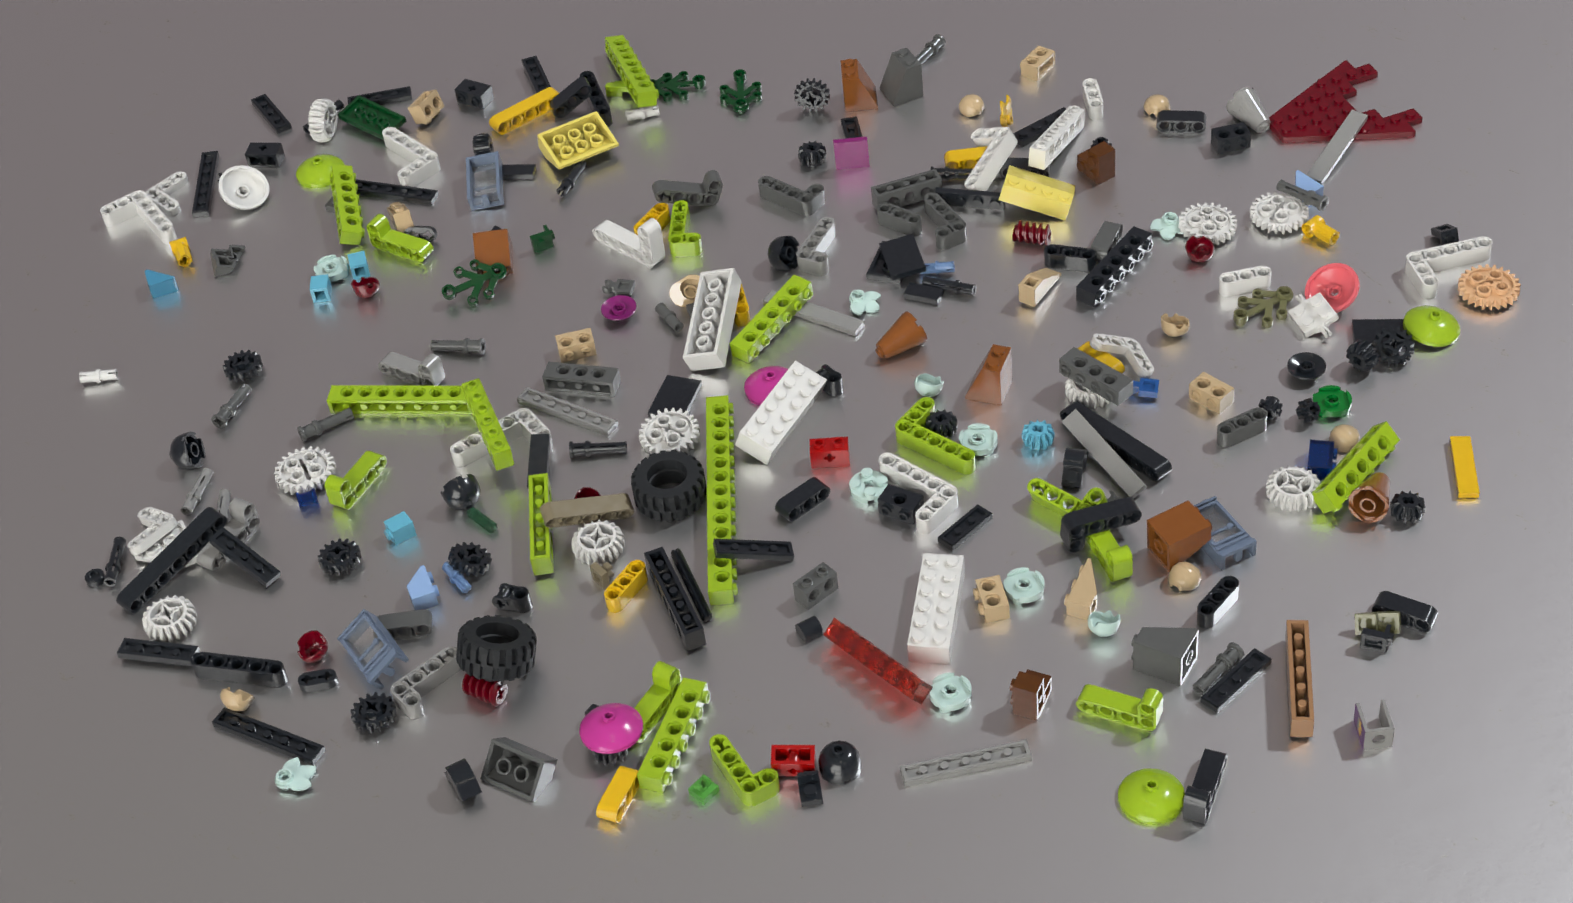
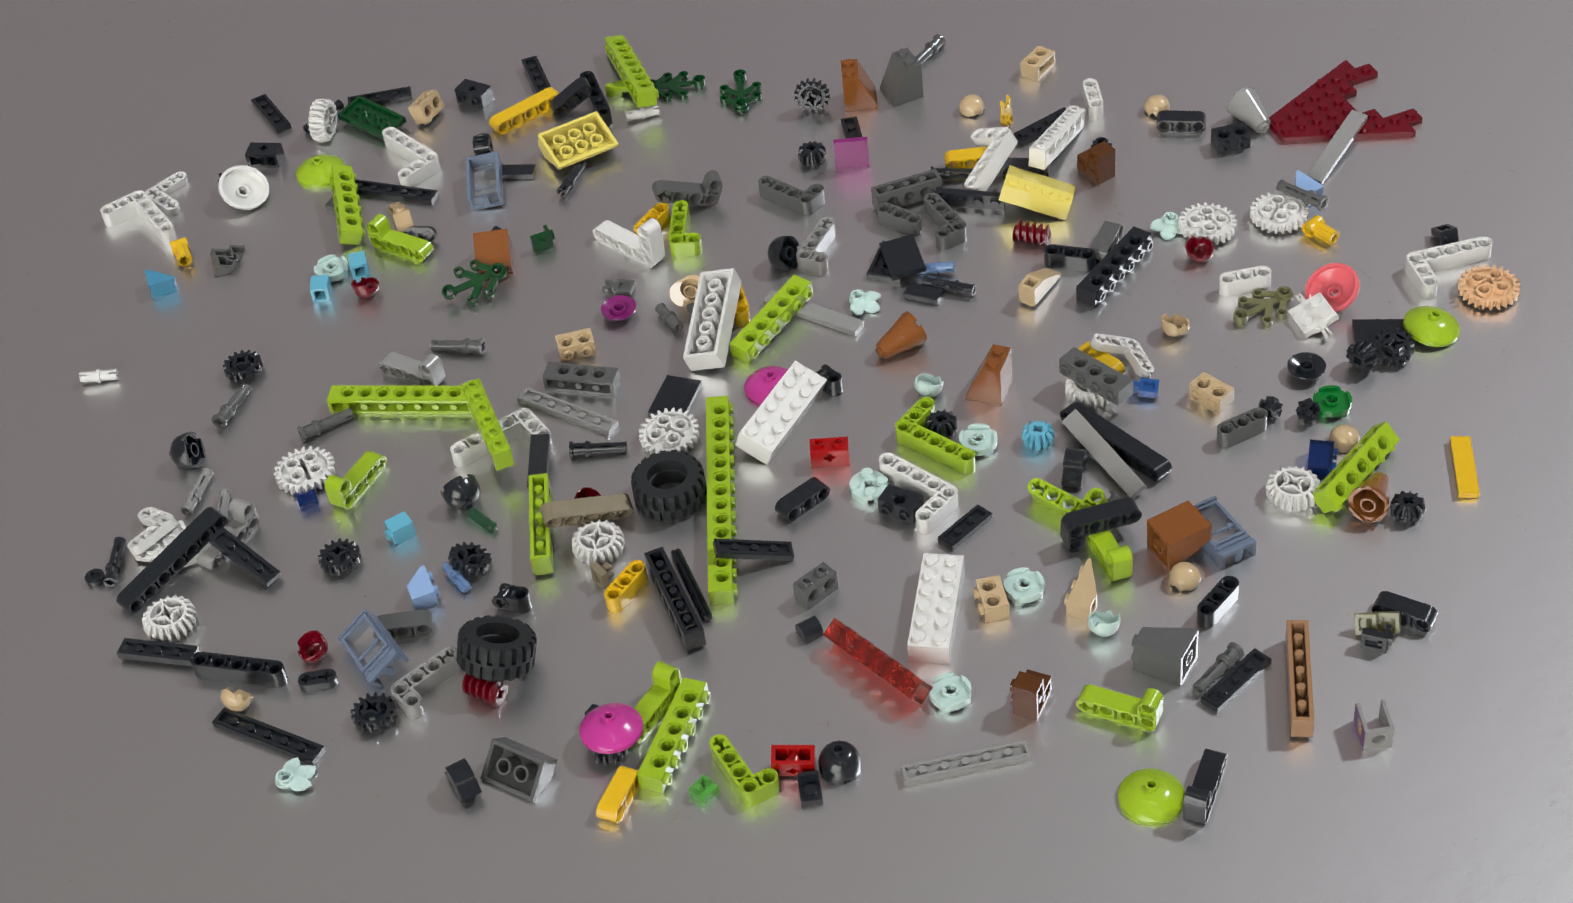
black tile [192,151,219,218] -> none

